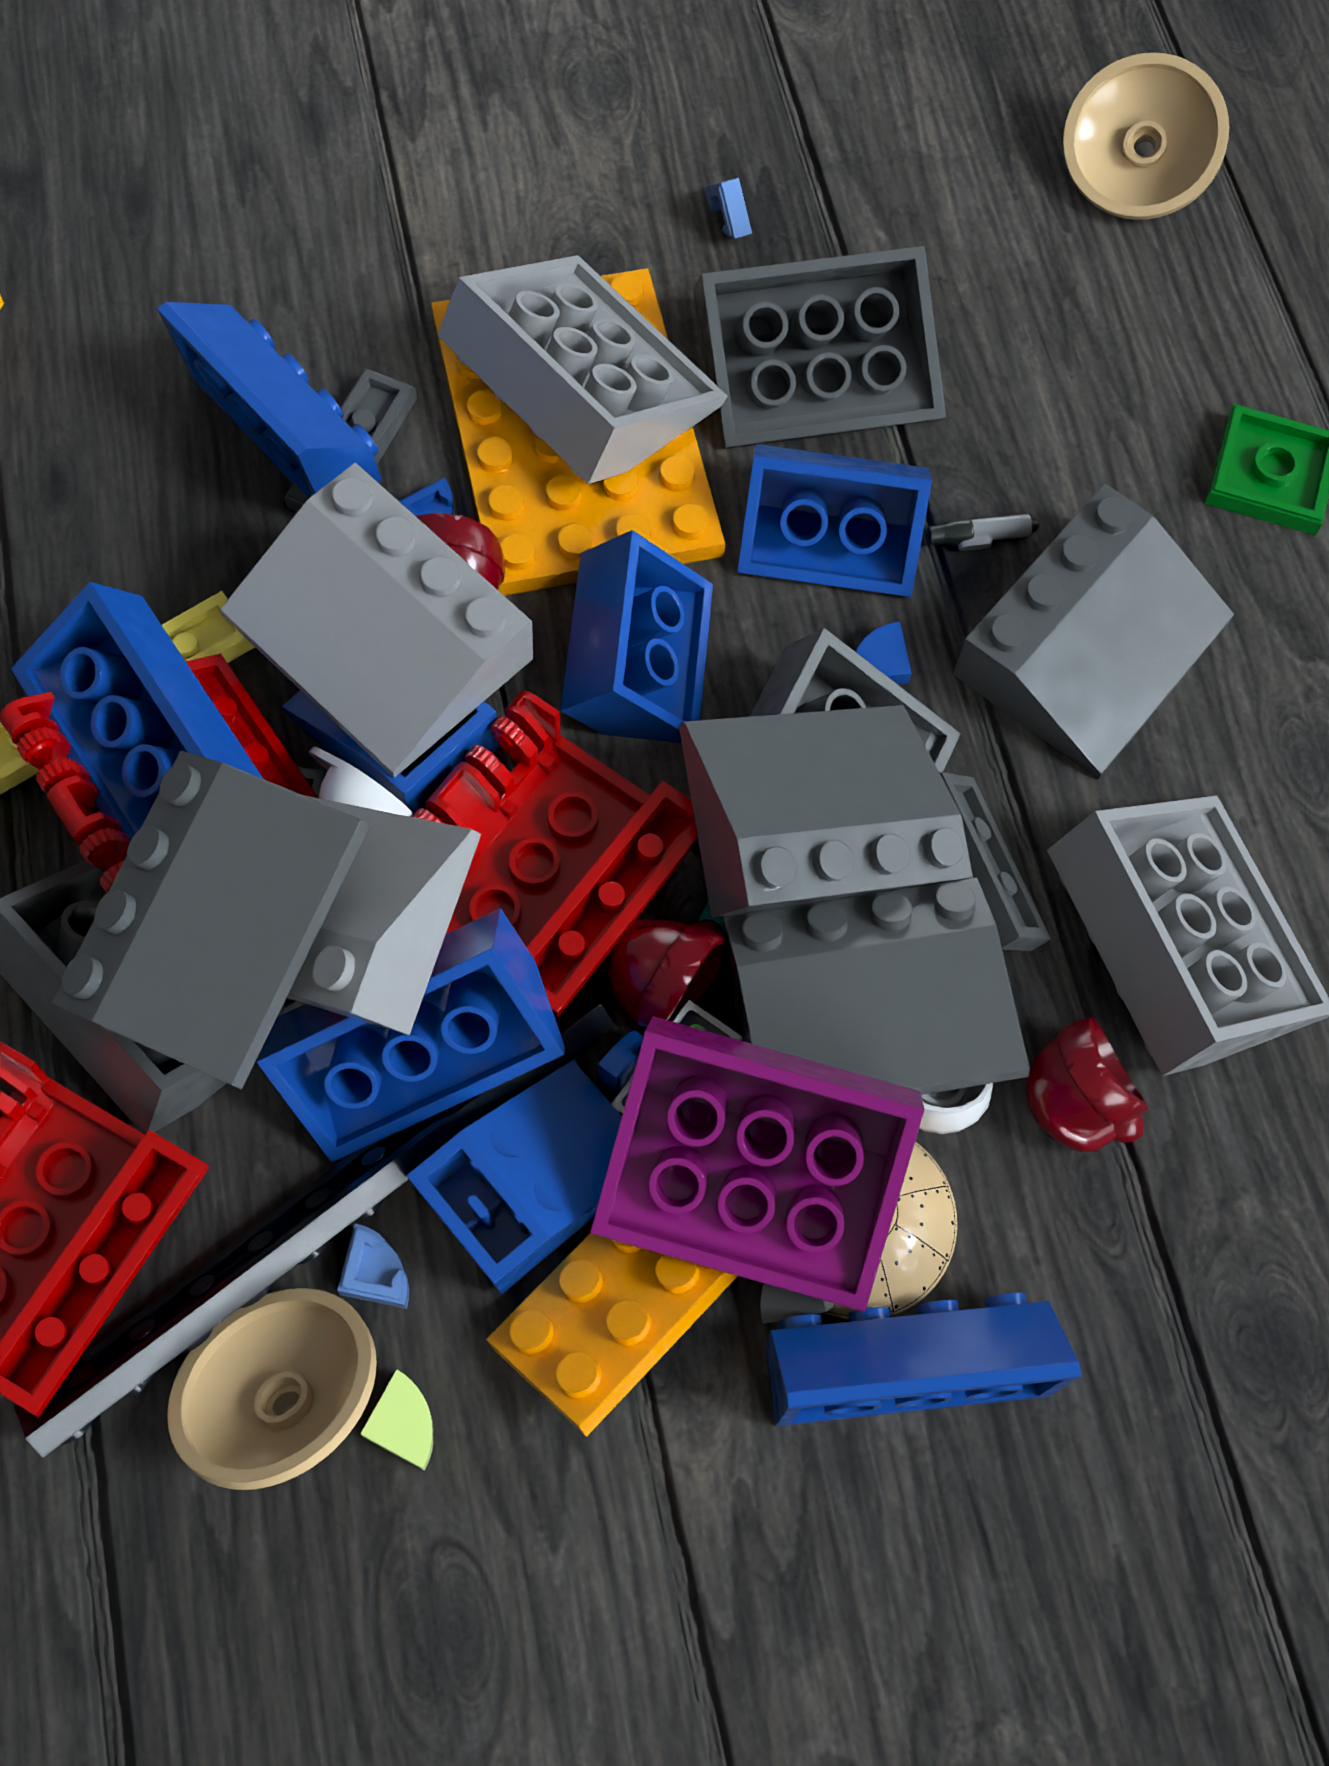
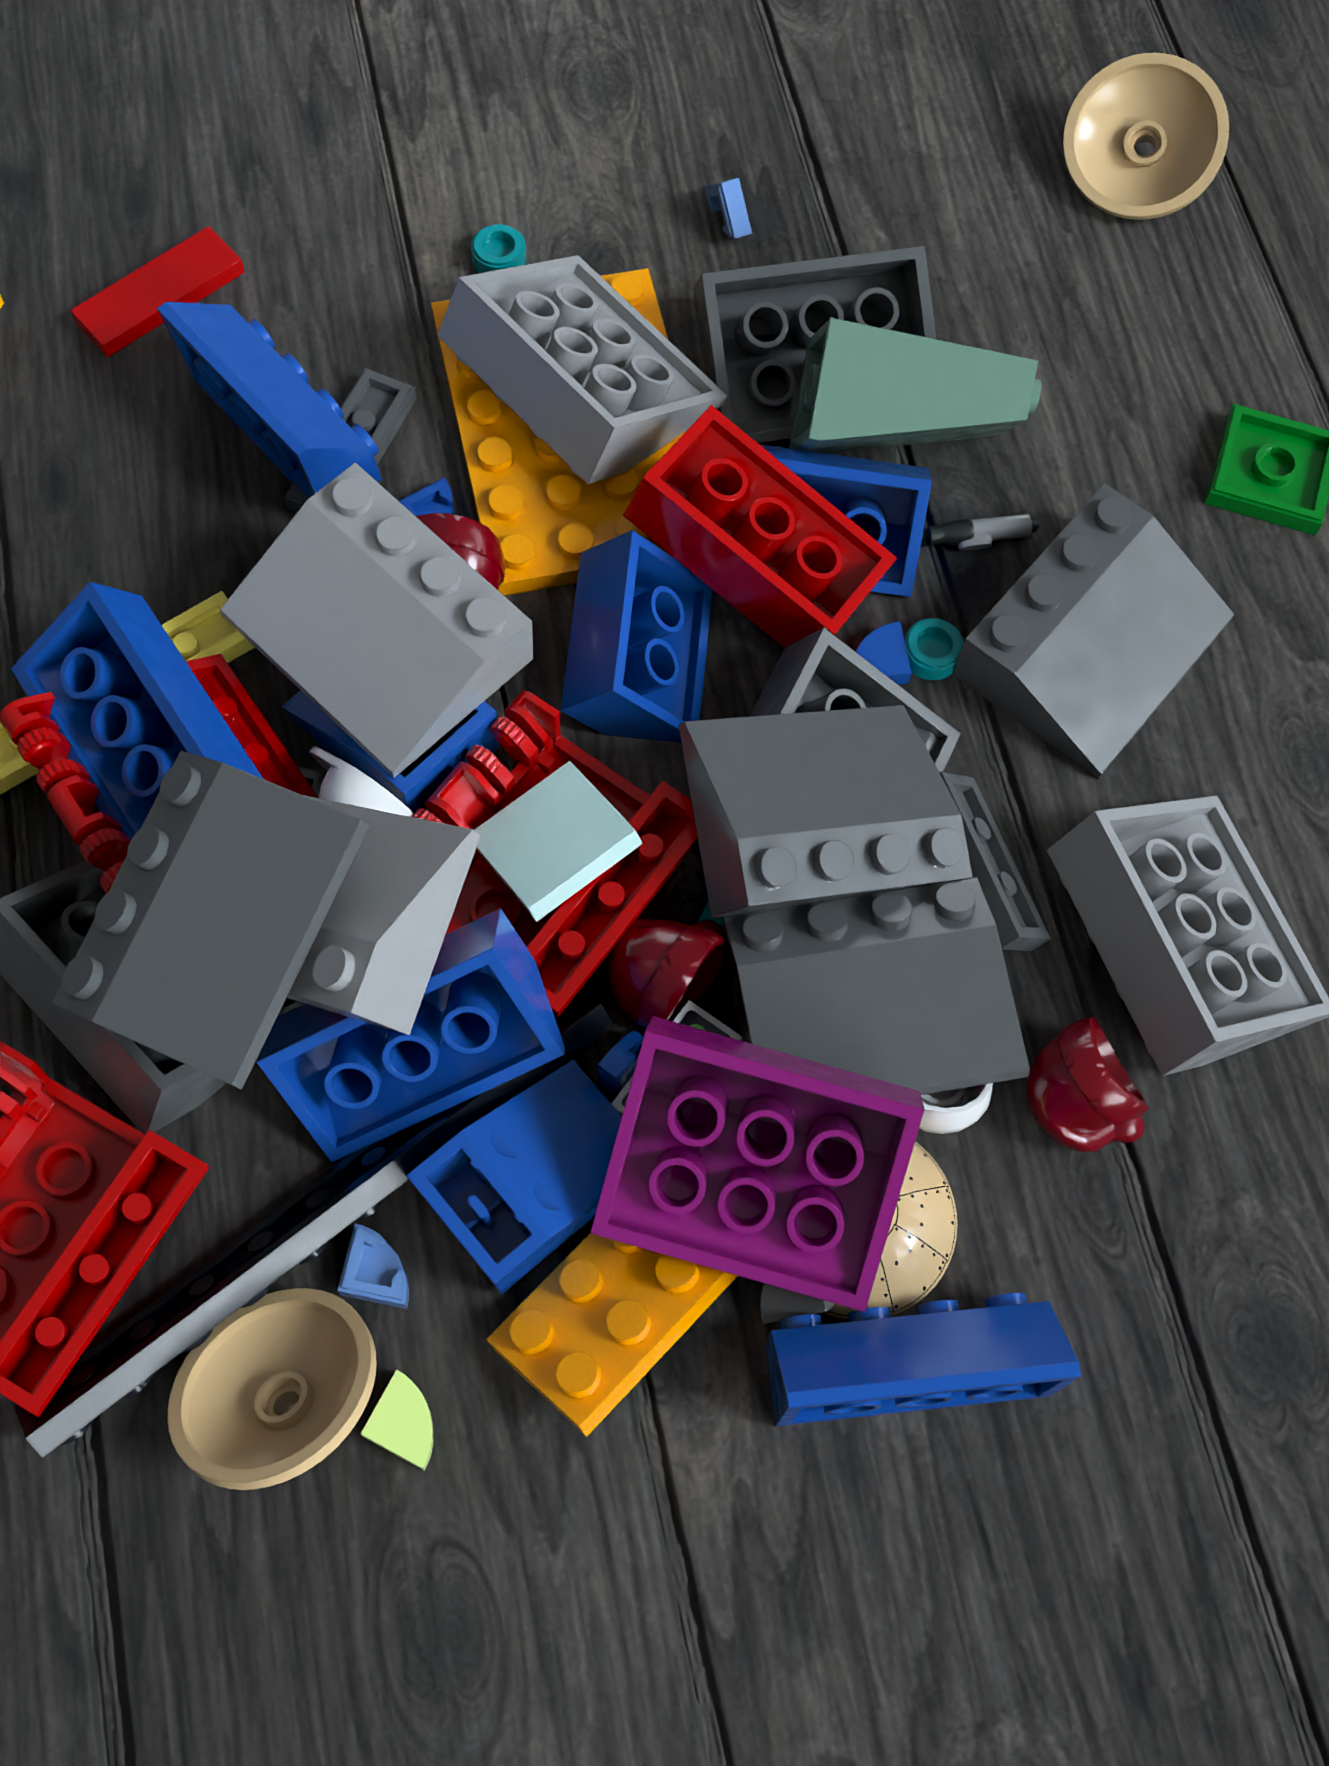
none -> red tile [71,226,245,358]
none -> teal tile [471,224,526,273]
none -> light aqua tile [475,761,643,922]
none -> red slope [623,405,897,648]
none -> sand green slope [789,318,1041,453]
none -> teal tile [904,618,964,680]

